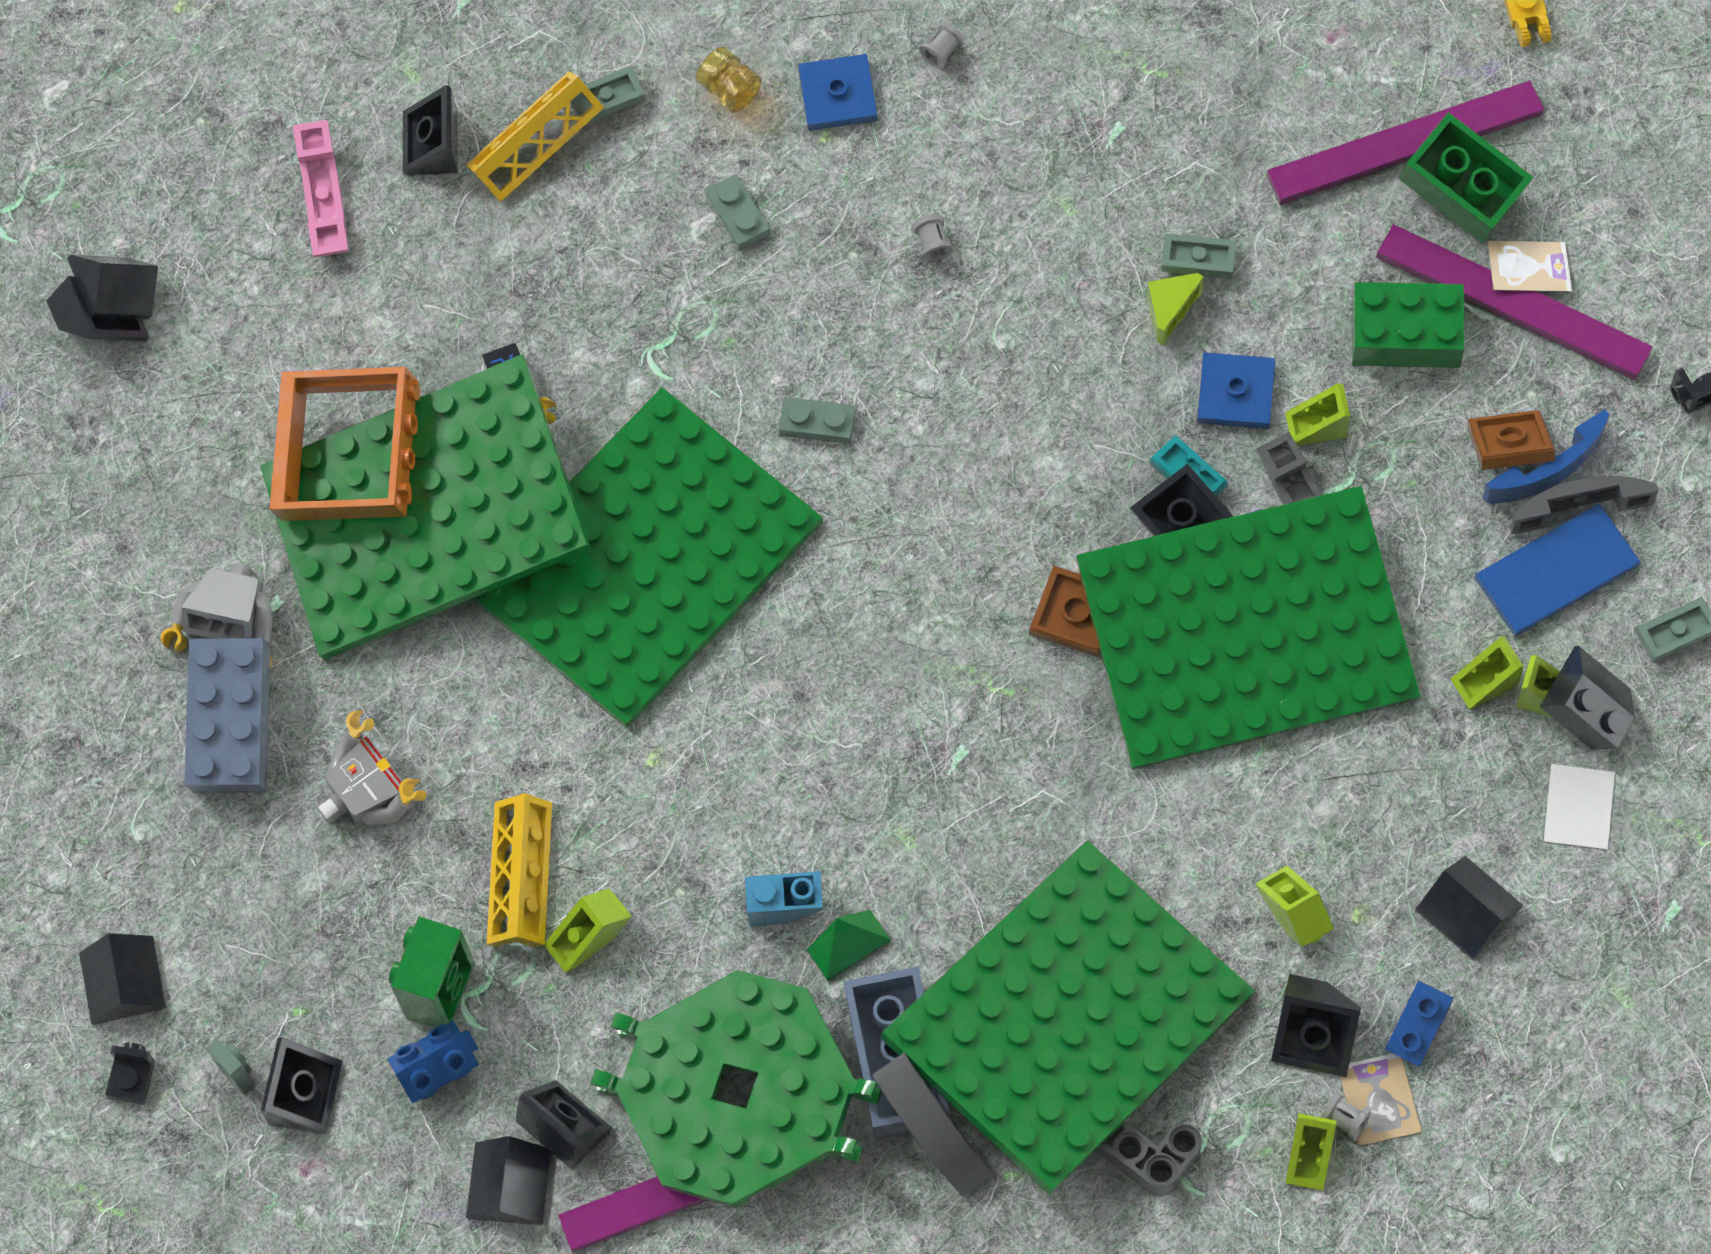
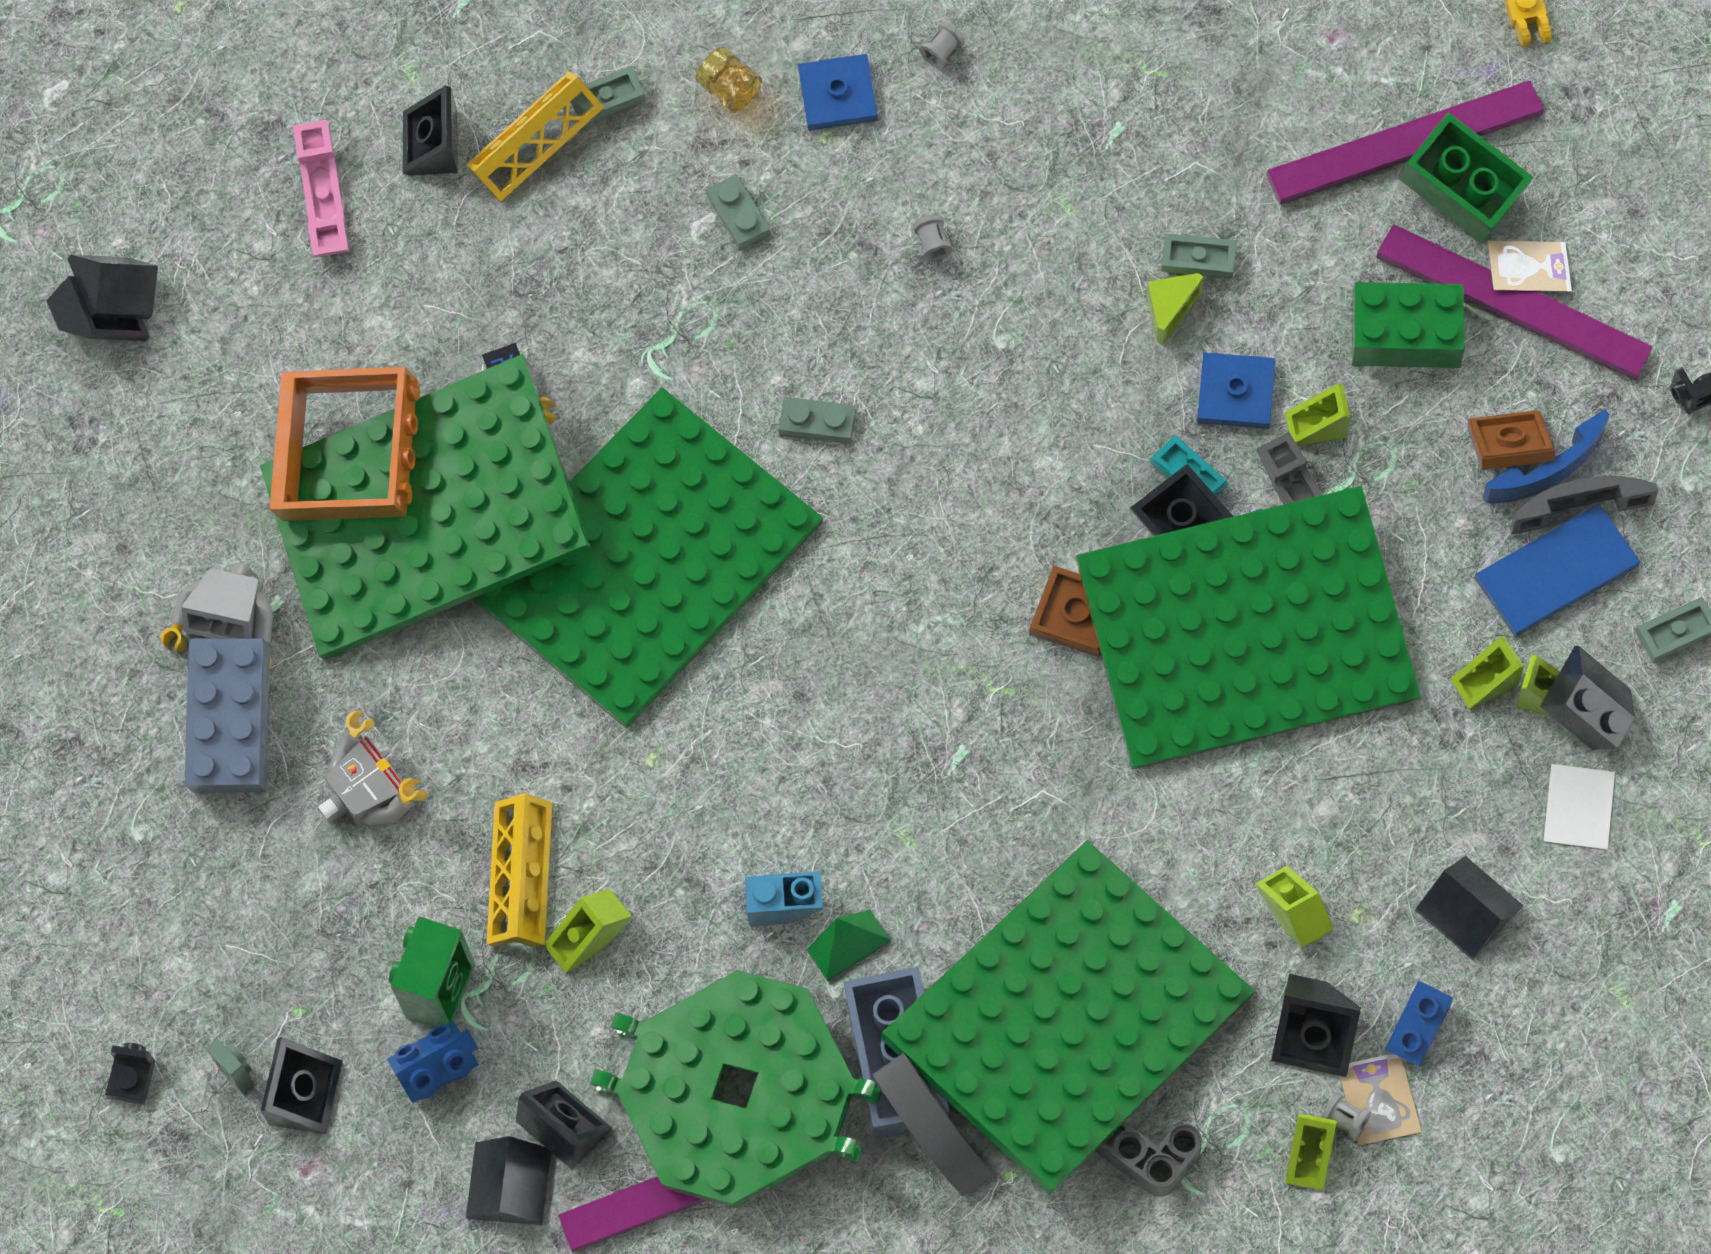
black slope [79,933,166,1025] -> none

